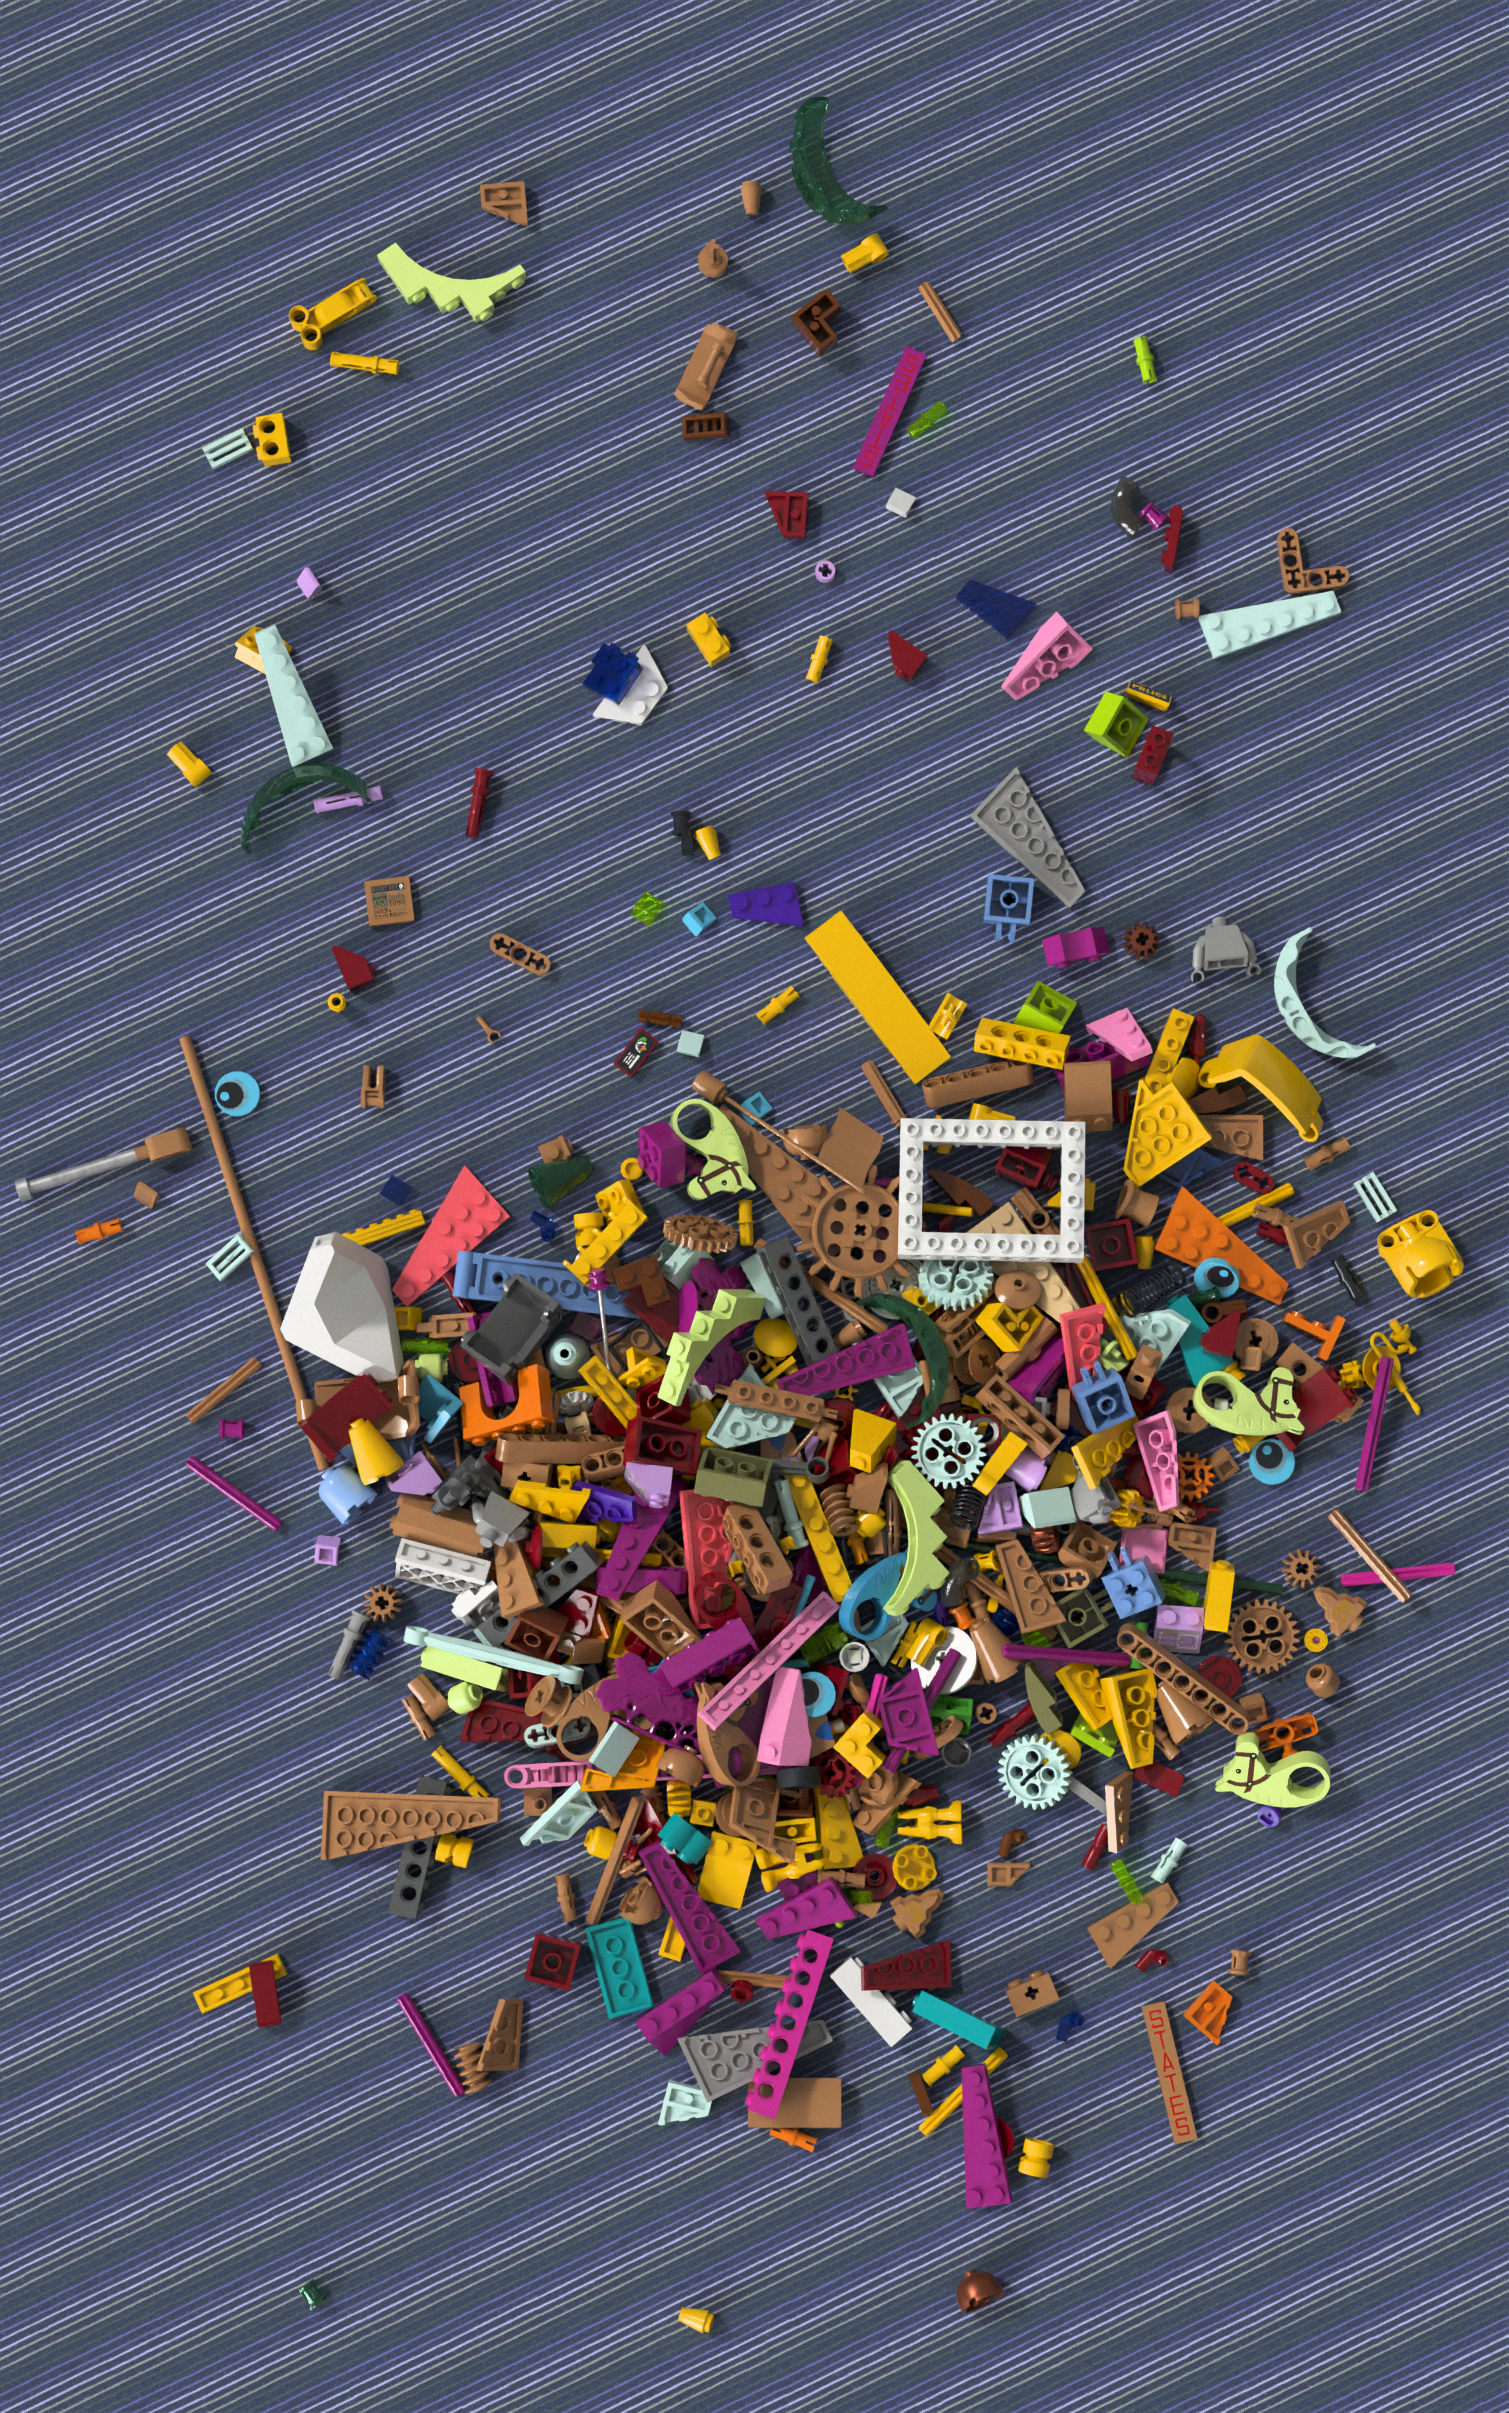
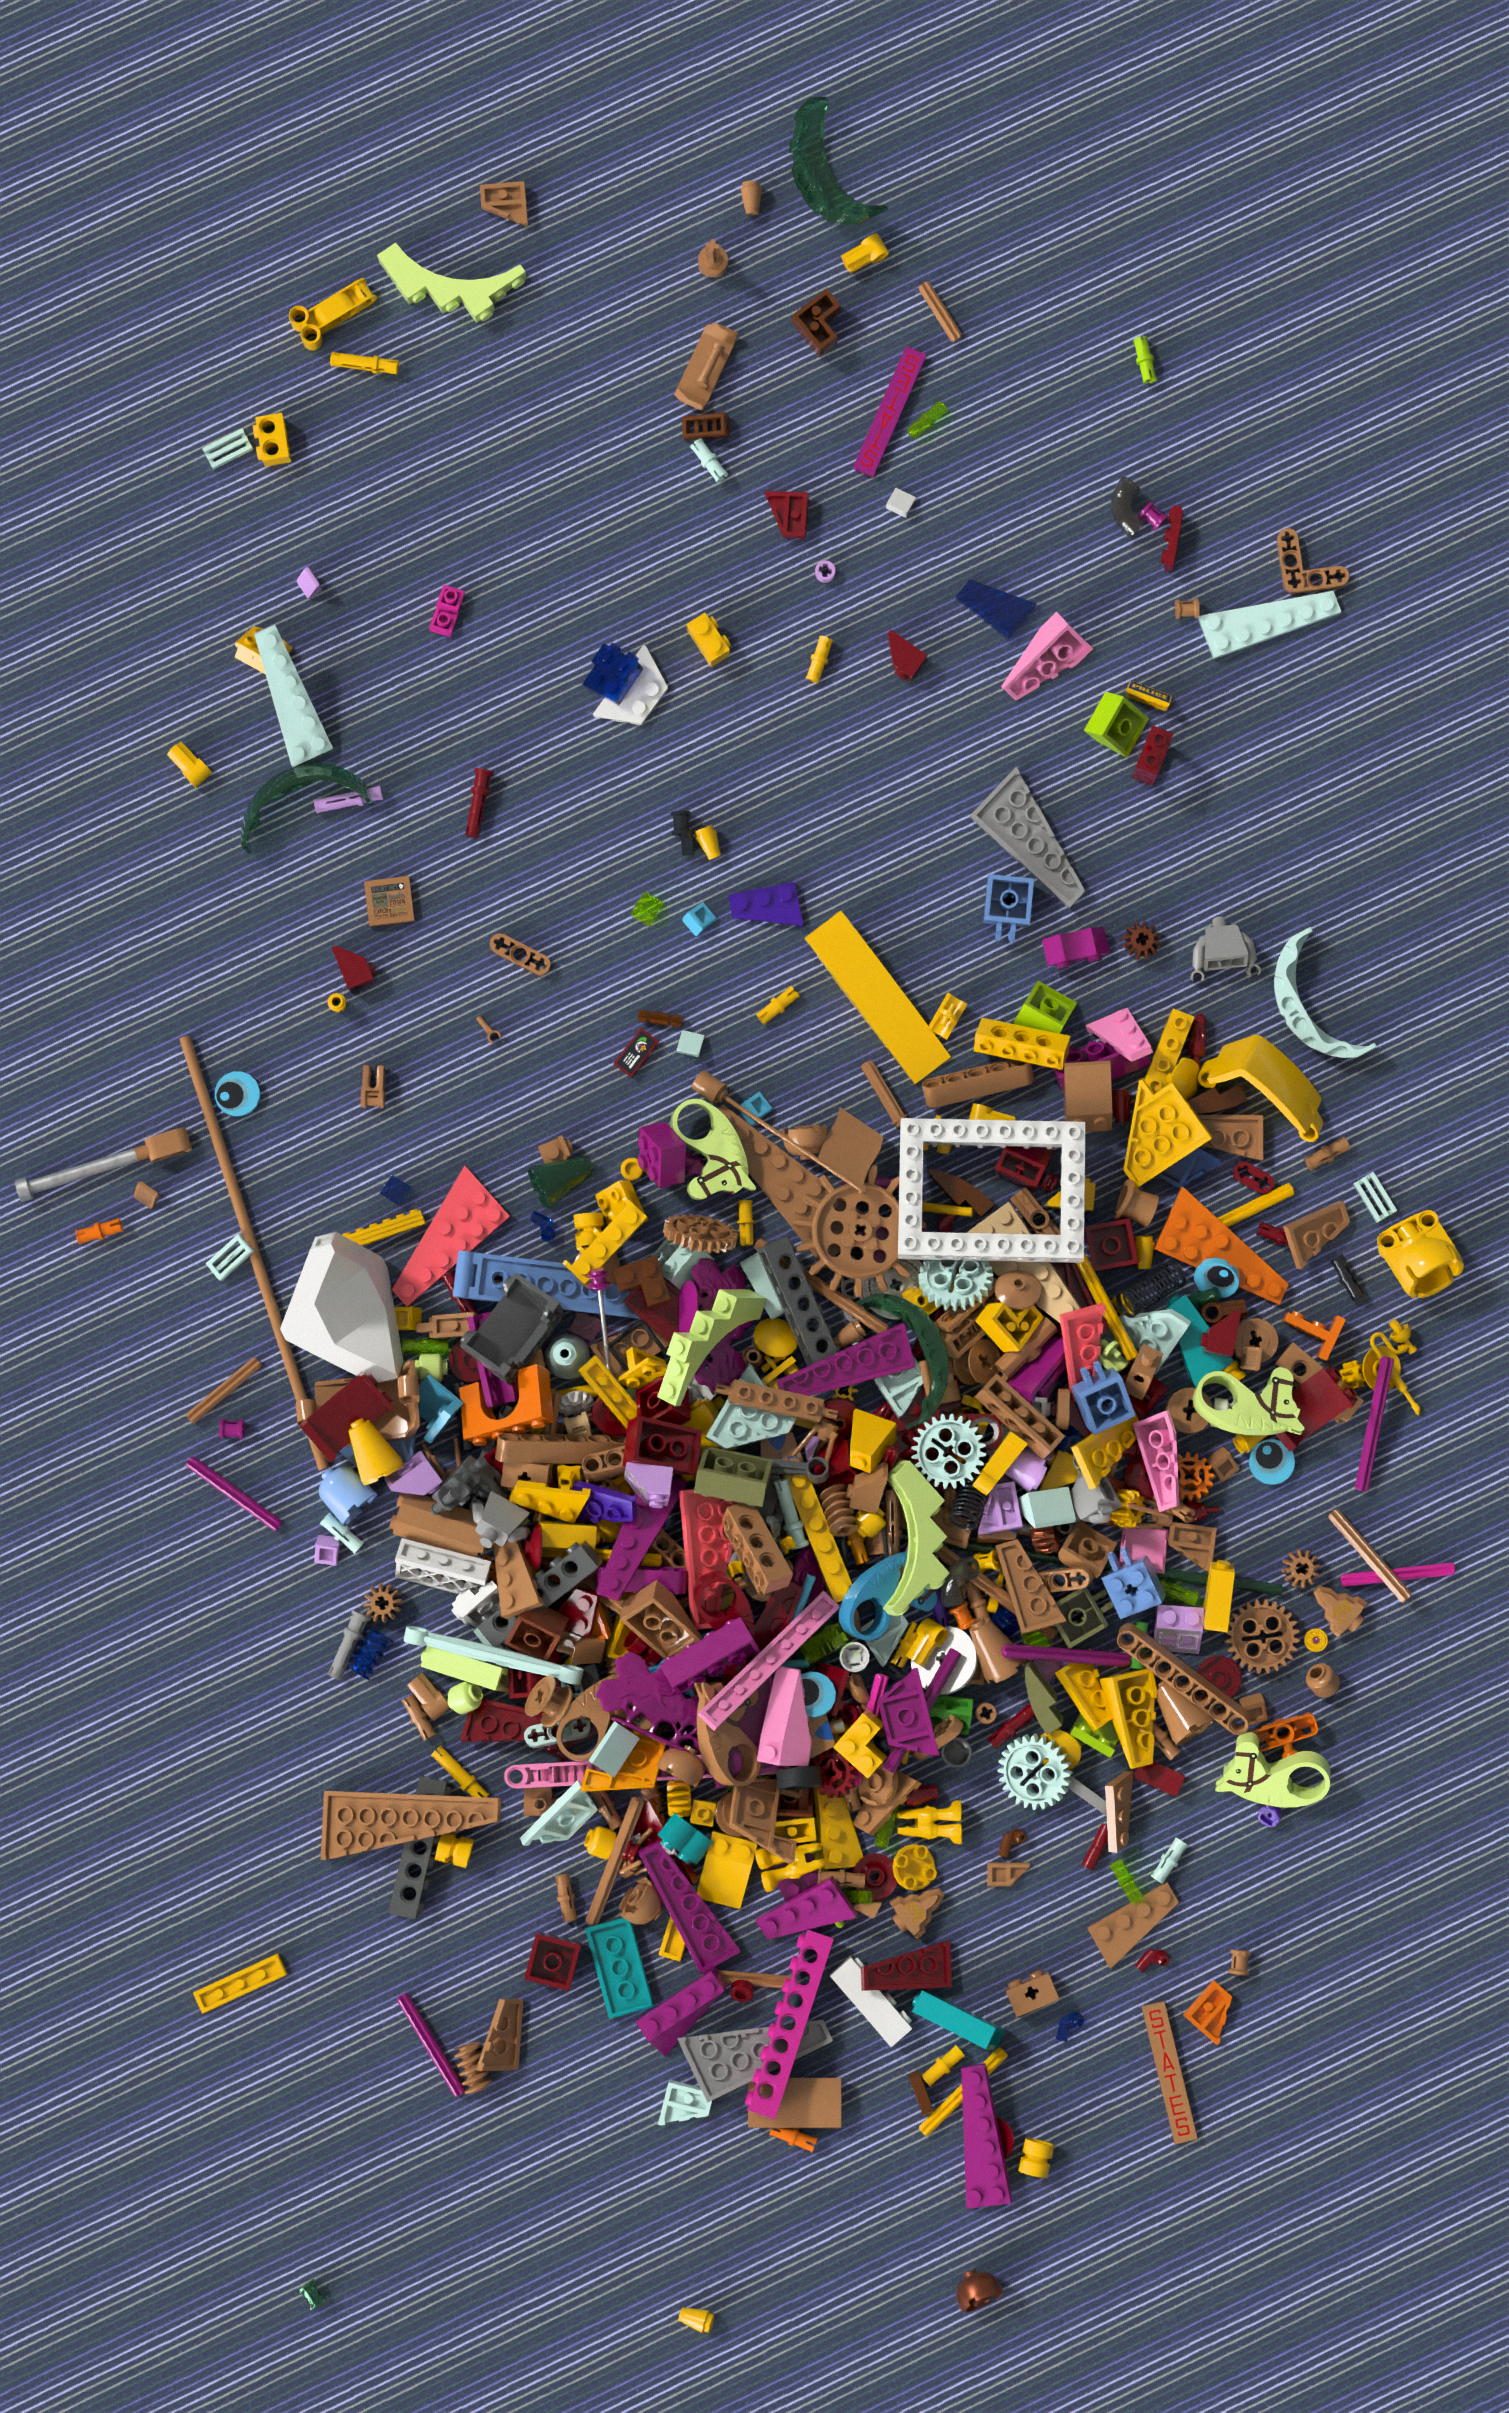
dark red beam [249,1960,282,2028] -> none
medium nougat pin [1252,1203,1299,1227] -> none
none -> light aqua pin [320,1513,364,1554]
none -> dark pink slope [429,585,465,638]
none -> light aqua pin [690,438,728,483]

